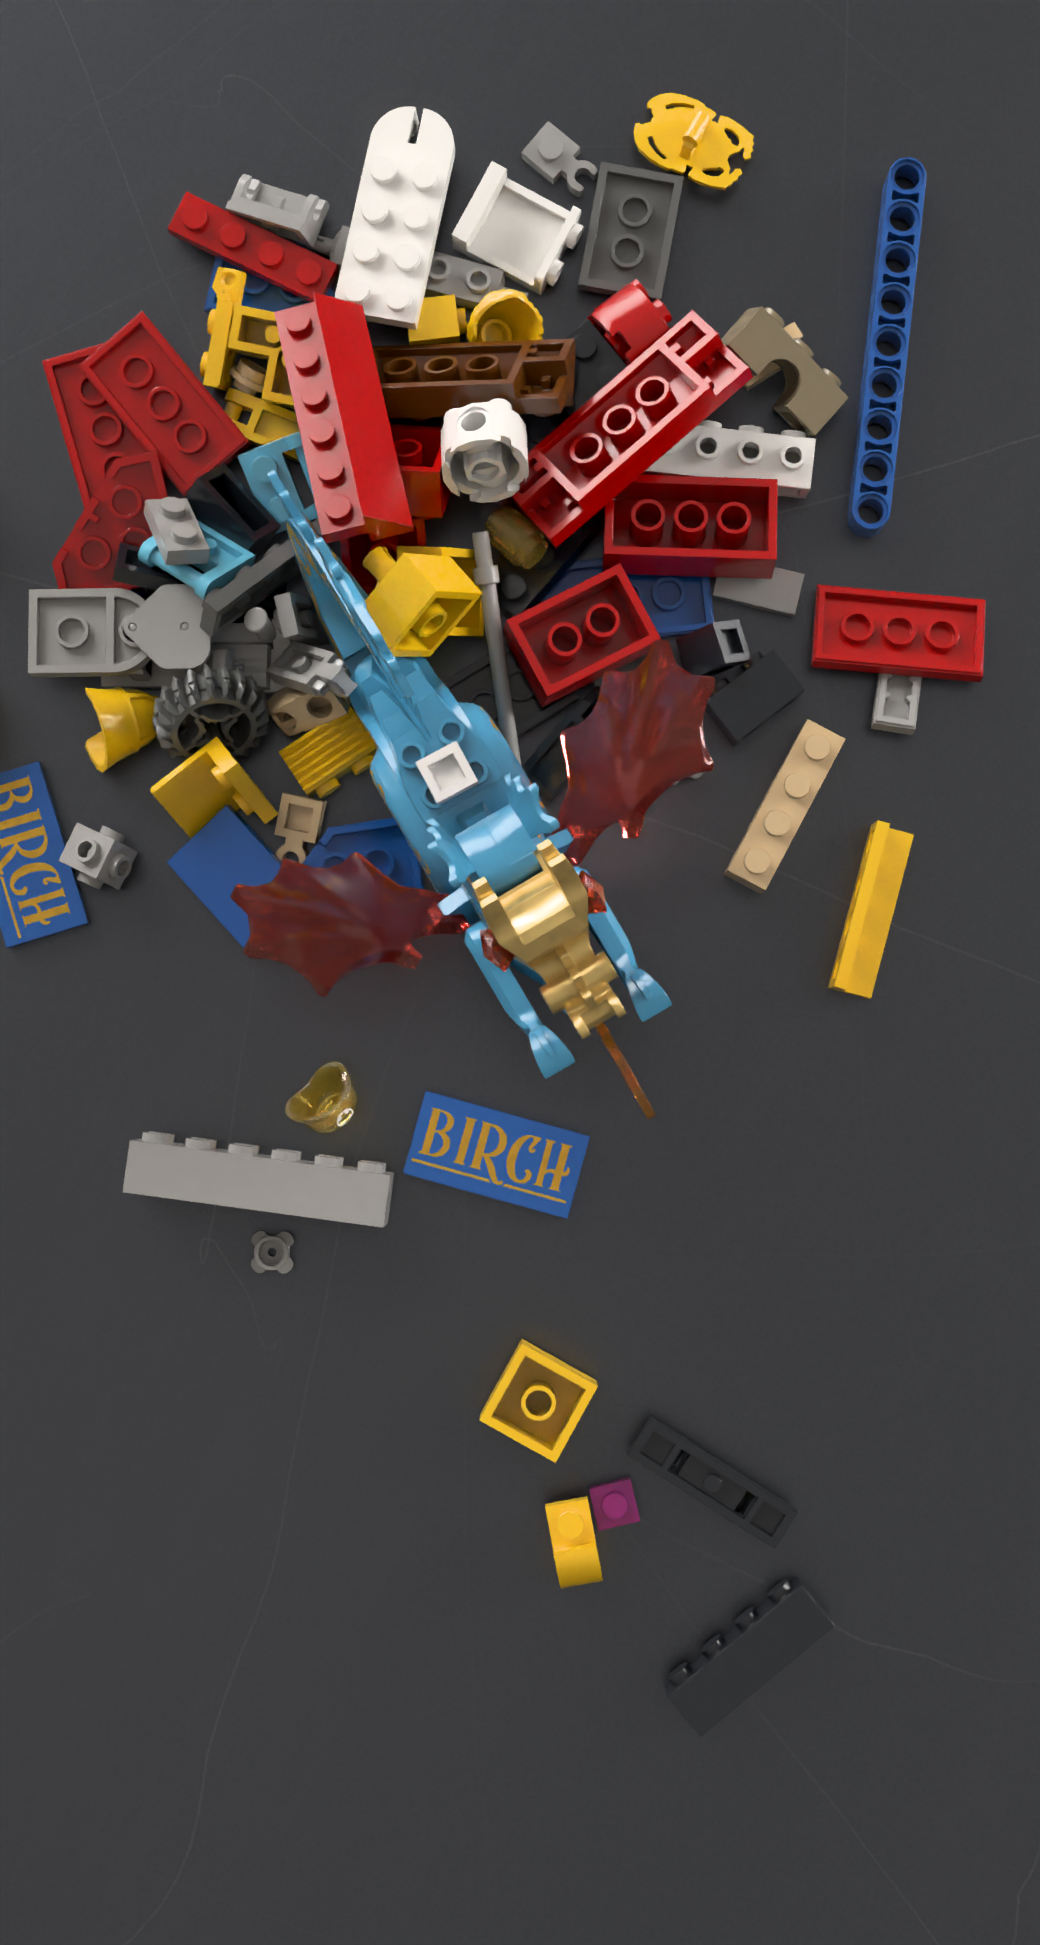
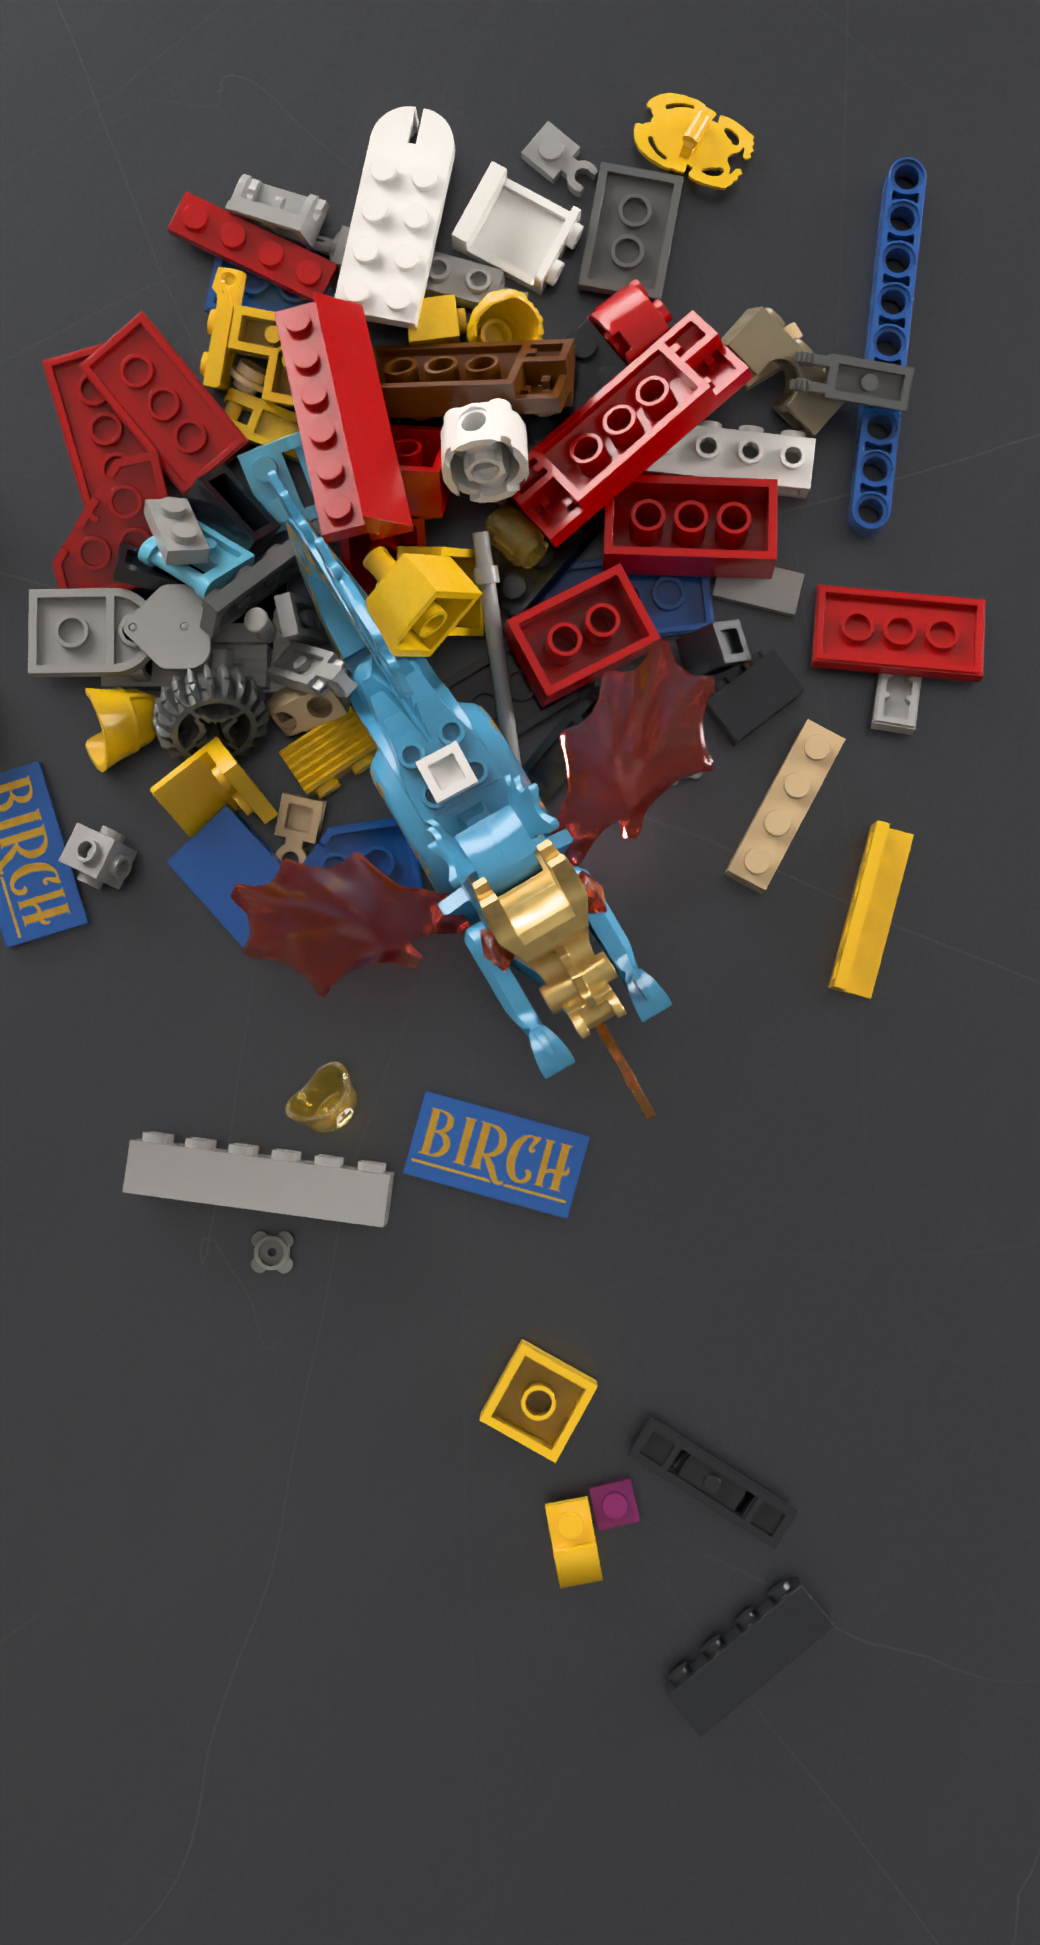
none -> dark grey hinge [789,351,915,412]

